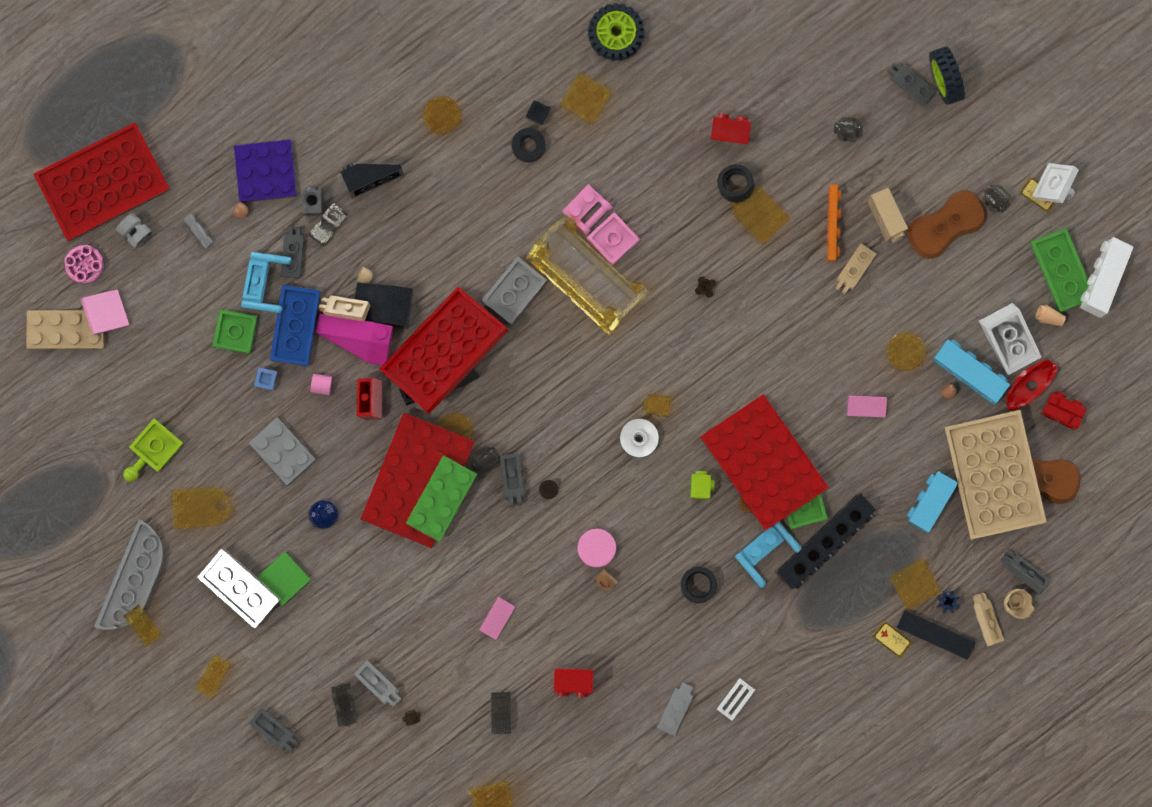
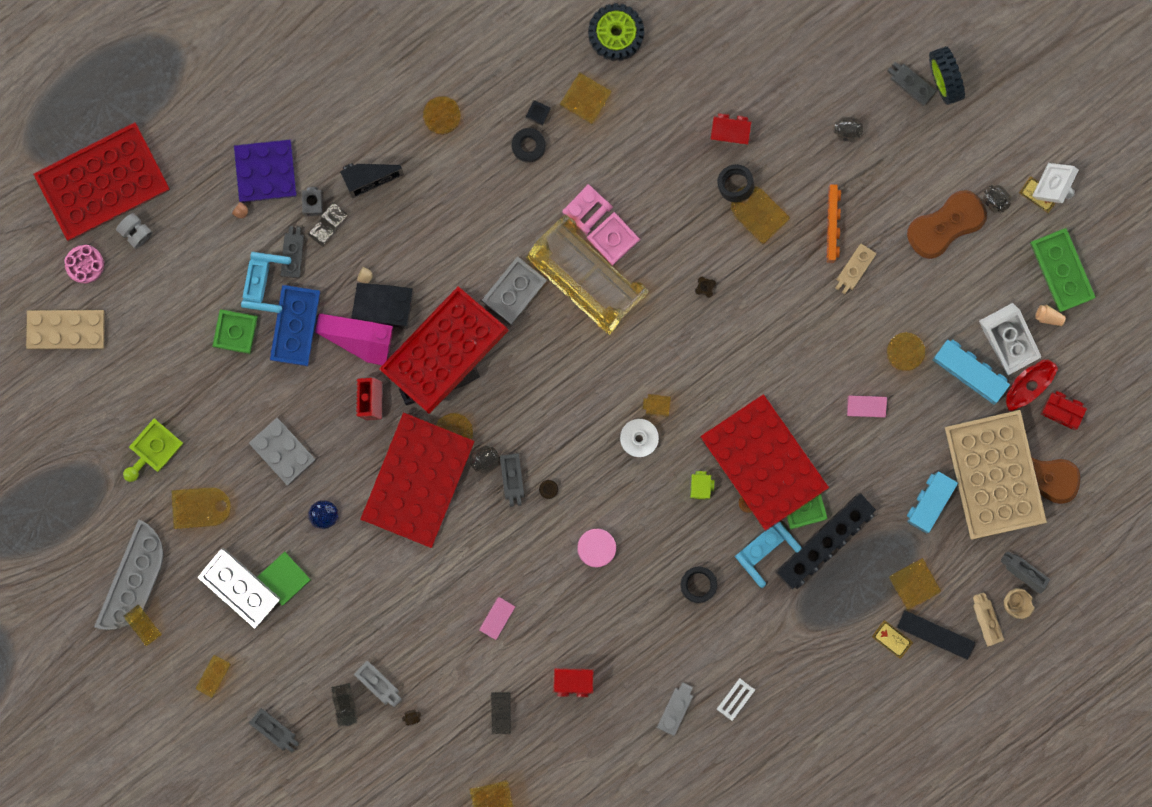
bright pink tile [81,289,129,335] -> none
light grey axle [184,214,213,248] -> none
medium blue plate [254,367,278,391] -> none
bright pink brick [310,374,333,396] -> none
tan hinge [318,296,370,321] -> none
bright green plate [406,455,477,542] -> none
medium nougat plate [596,569,618,591] -> none
tan brick [867,188,908,243] -> none
dark blue gear [936,591,960,614] -> none
nougat hinge [940,382,957,399] -> none
white brick [1080,237,1133,318] -> none

